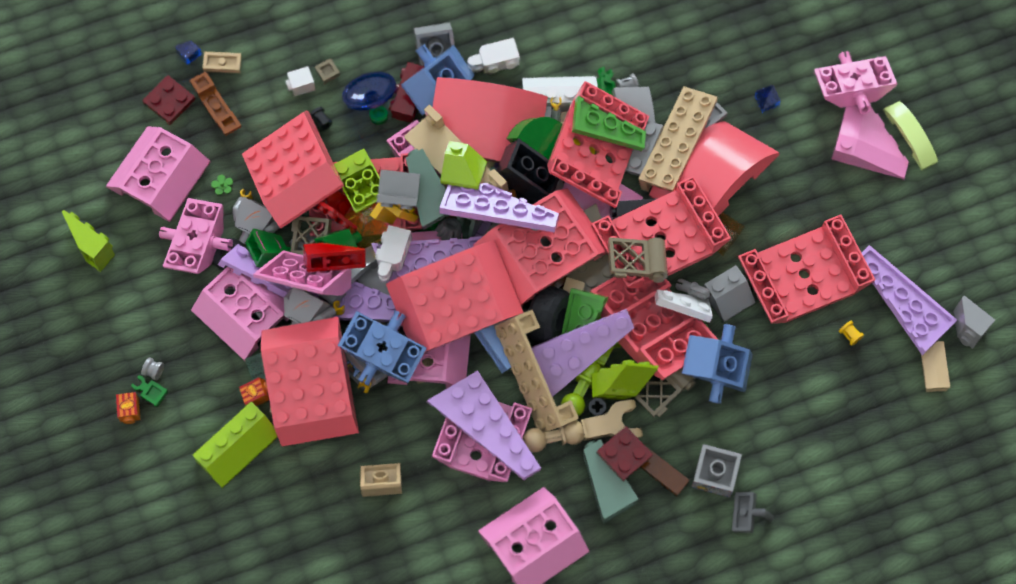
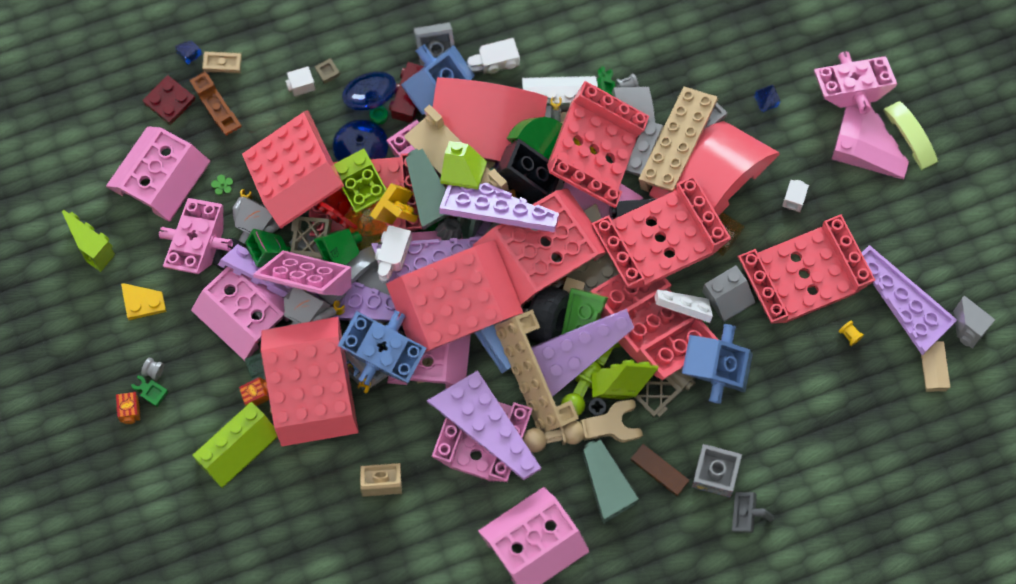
red slope [303,243,365,272] -> none
black bush [310,107,333,132] -> none
light grey bracket [377,170,420,210] -> none
bright green wing [572,96,646,151] -> none
dark red plate [596,426,653,482] -> none
dark tan piece [608,237,668,283] -> none
light grey axle [676,279,710,299] -> none
none -> yellow wing [121,283,167,320]
none -> clear blue dish [333,120,389,162]
none -> white brick [782,180,809,212]

